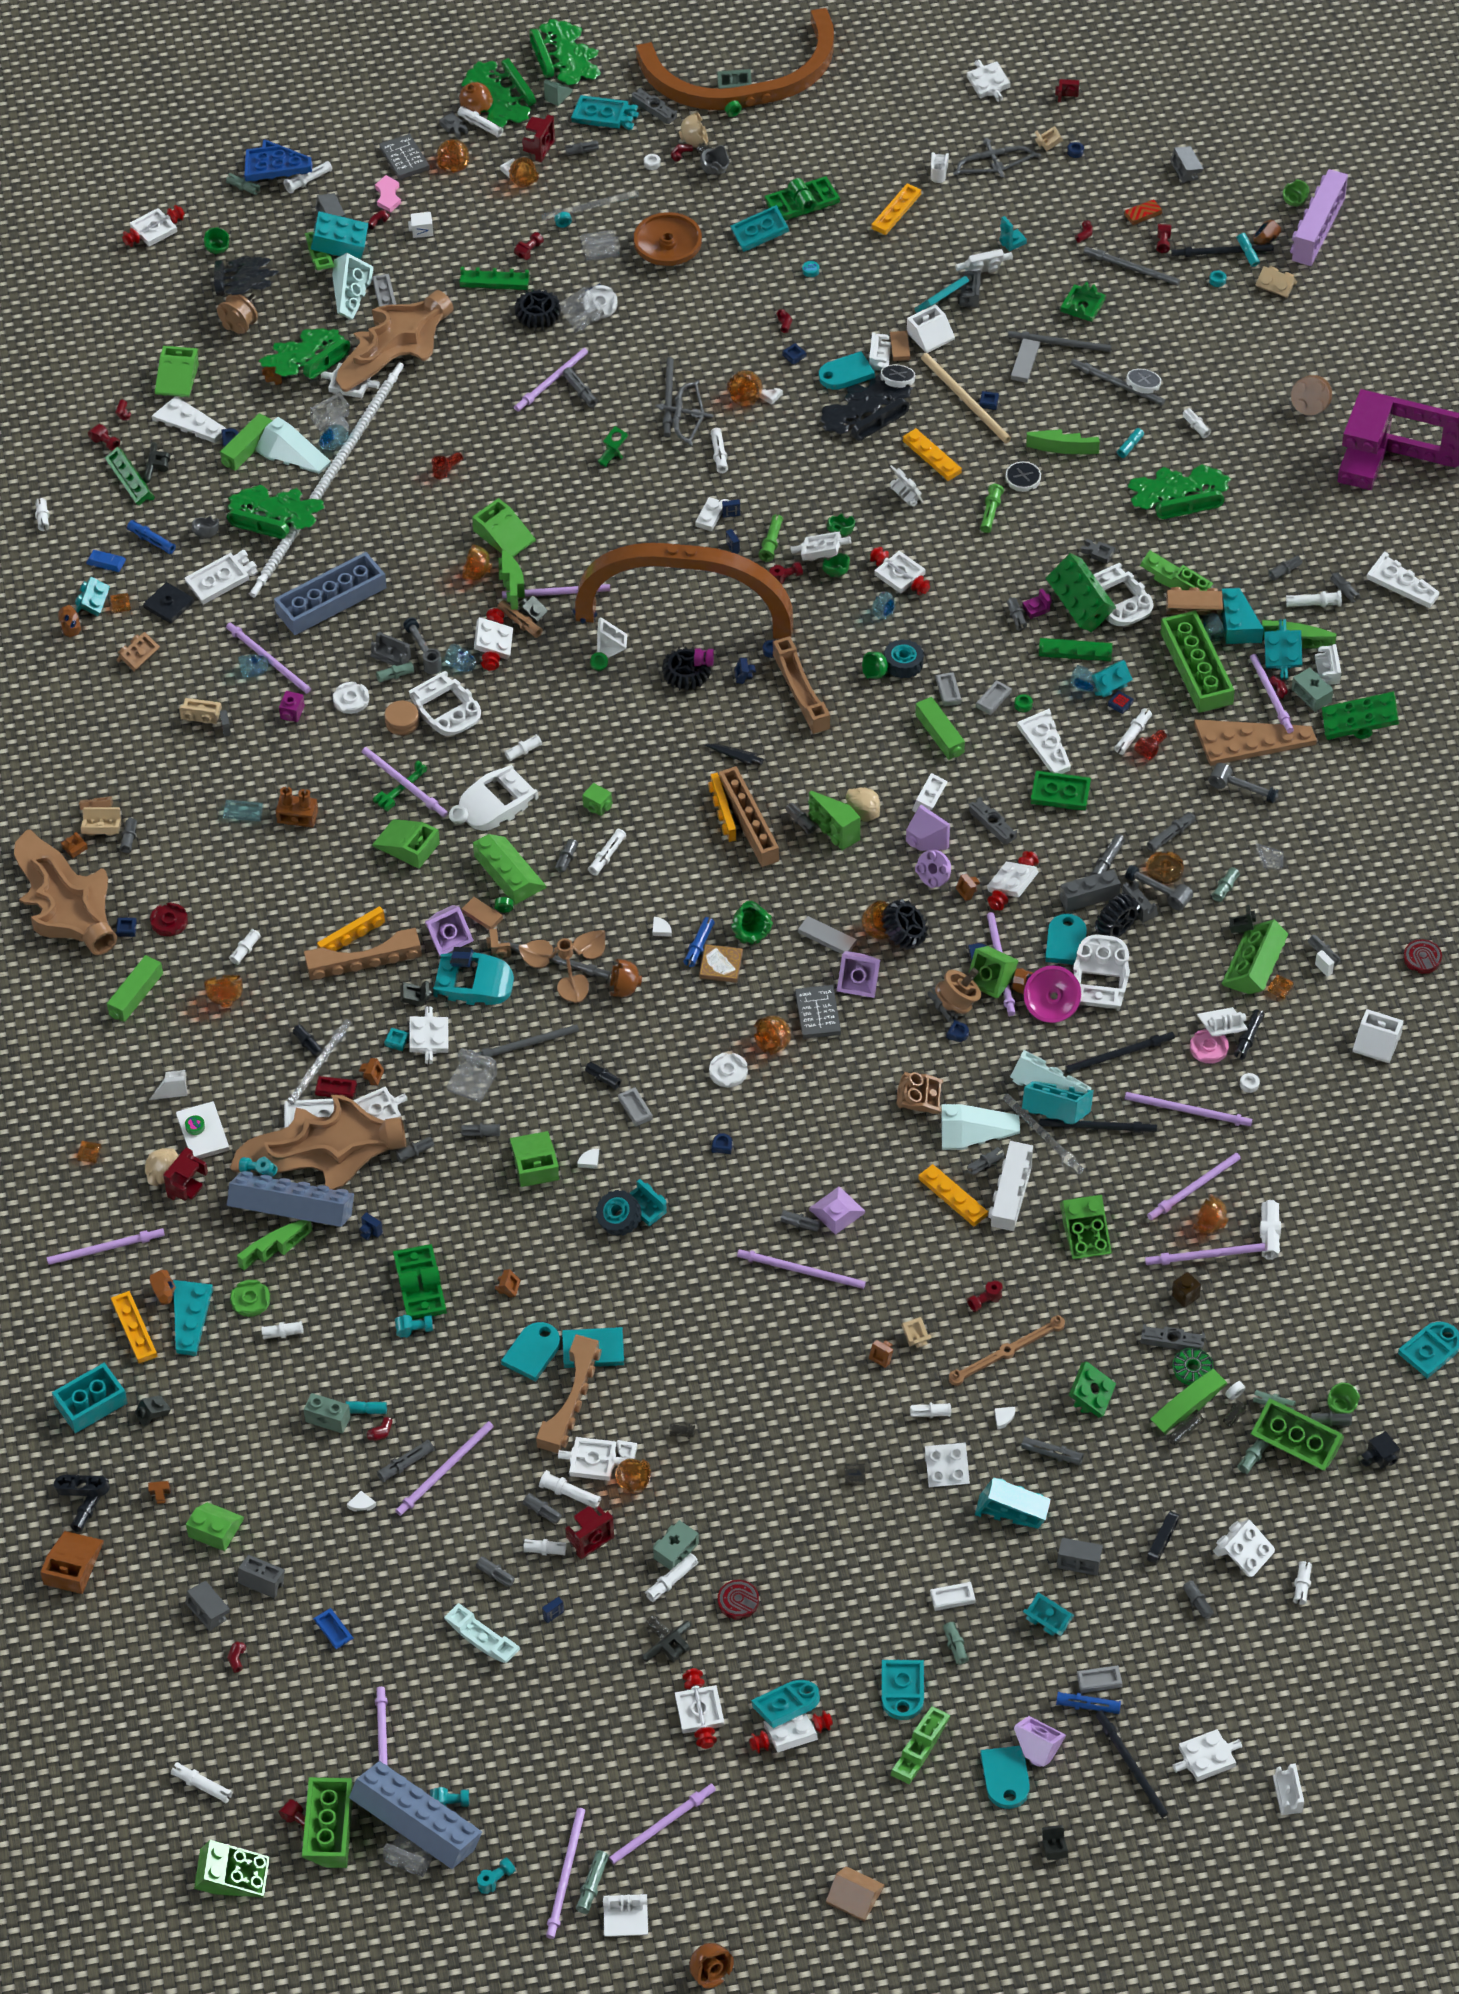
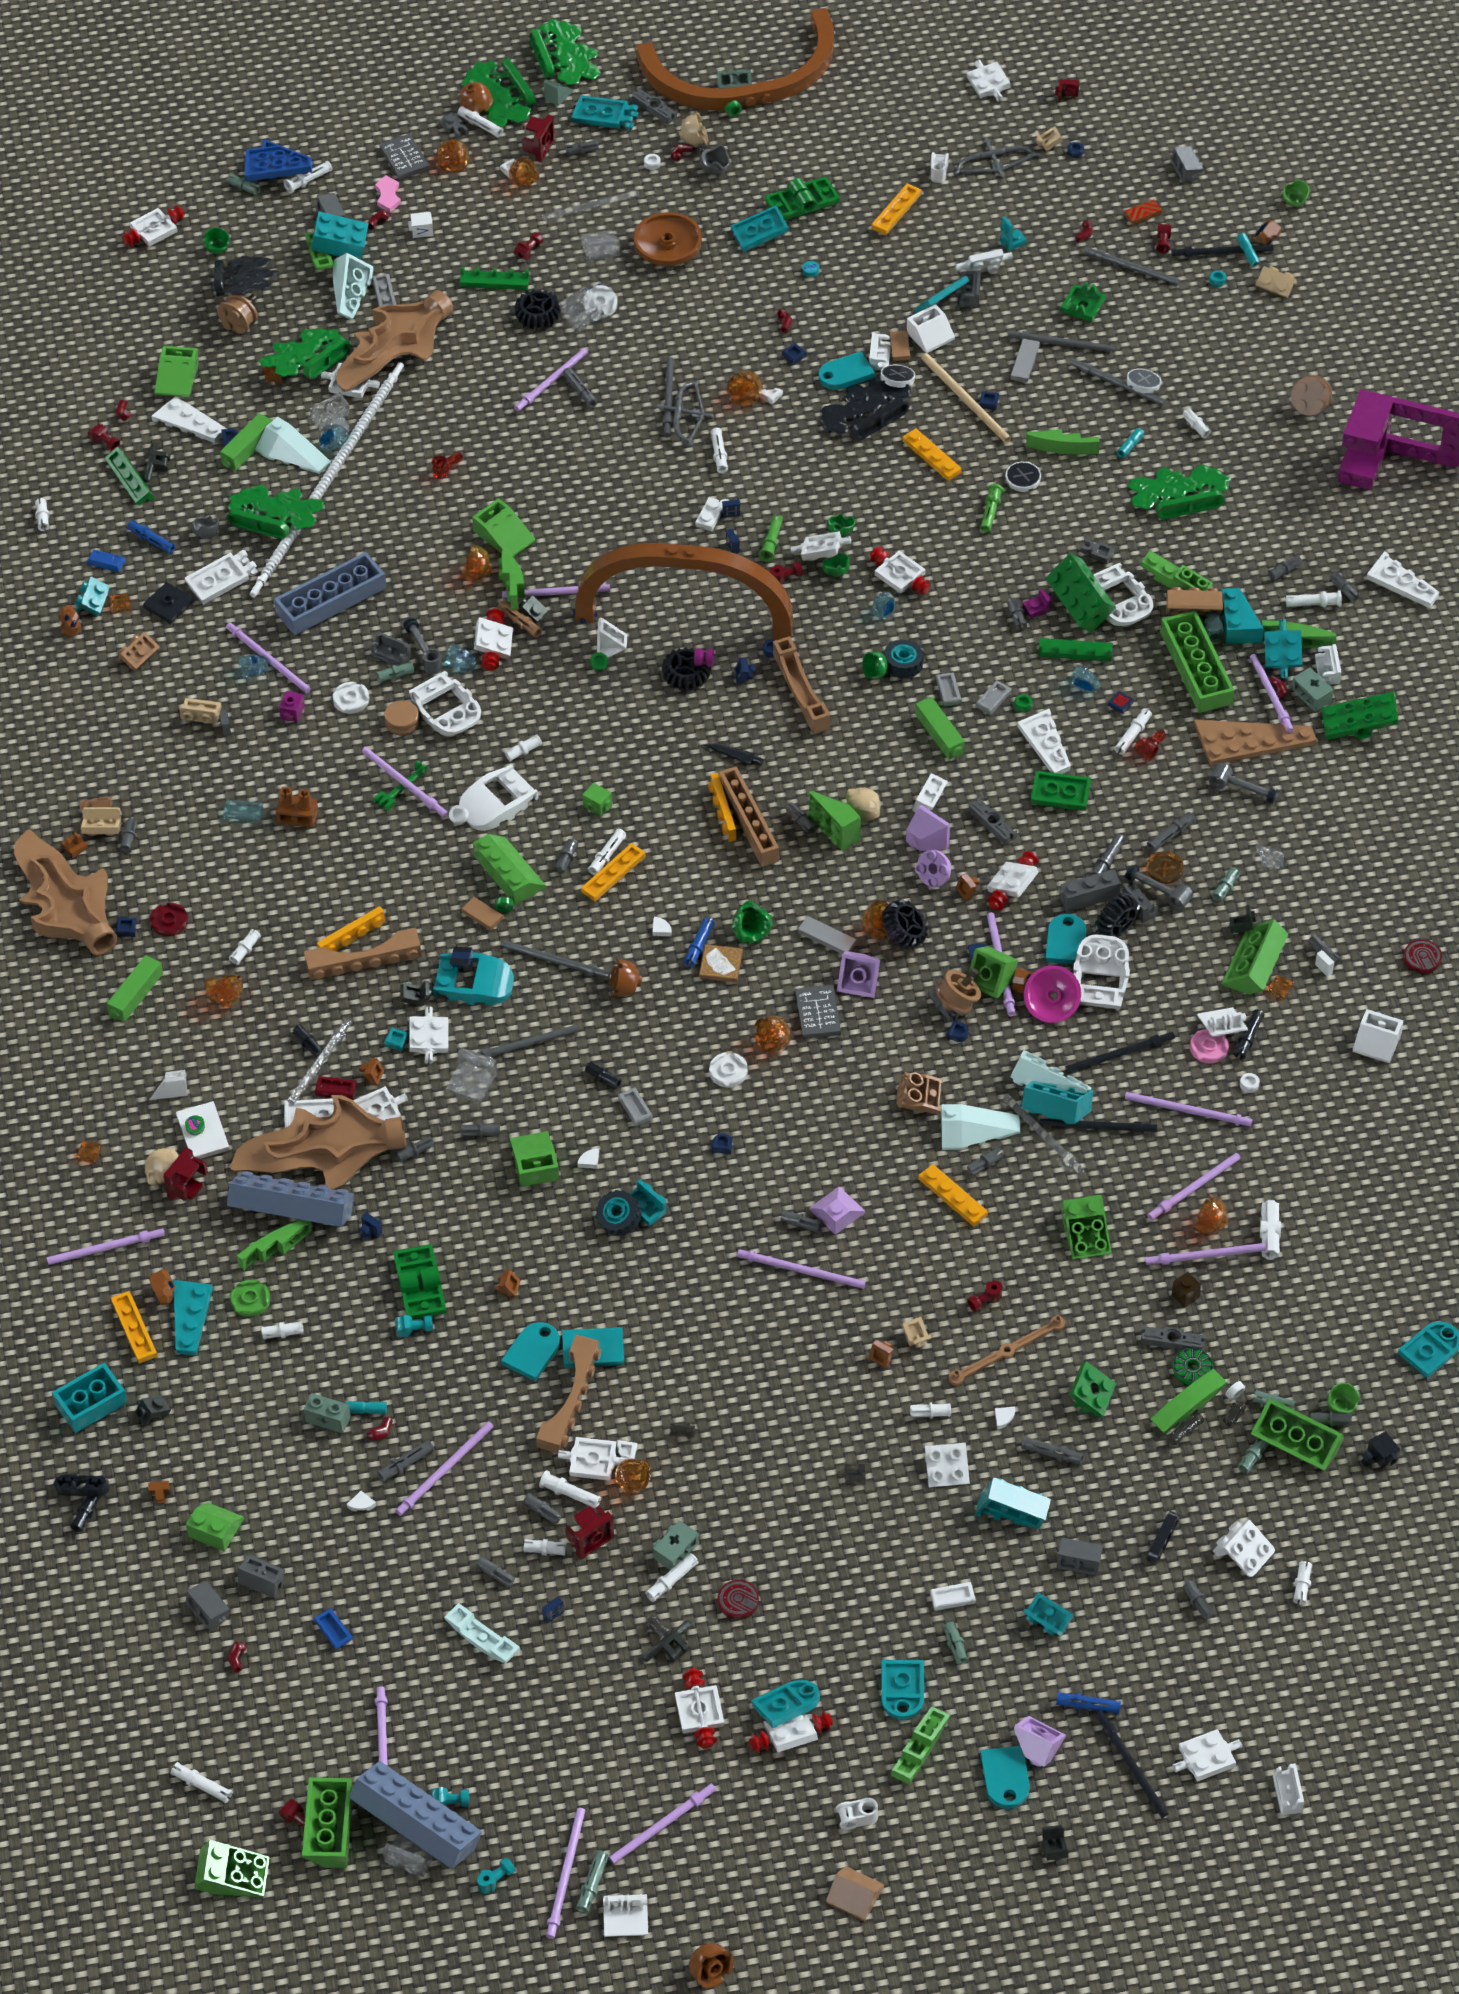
dark orange slope [40,1531,104,1594] -> none
teal leg [239,1157,277,1177] -> none
bright green slope [372,819,440,869] -> none
lavender slope [425,905,474,956] -> none
medium nougat bracket [486,929,511,959] -> none
medium nougat plant [519,930,605,1003] -> none
teal tile [554,212,572,228] -> none
green bracket [597,426,628,468] -> none
white hinge [890,465,924,507] -> none
white wedge [988,1141,1033,1231] -> none
light grey tile [1077,1665,1123,1693] -> none
teal bracket [1091,660,1133,697] -> none
lavender brick [1290,169,1348,266] -> none
none -> light orange plate [581,843,646,902]
none -> white piece [836,1798,878,1830]

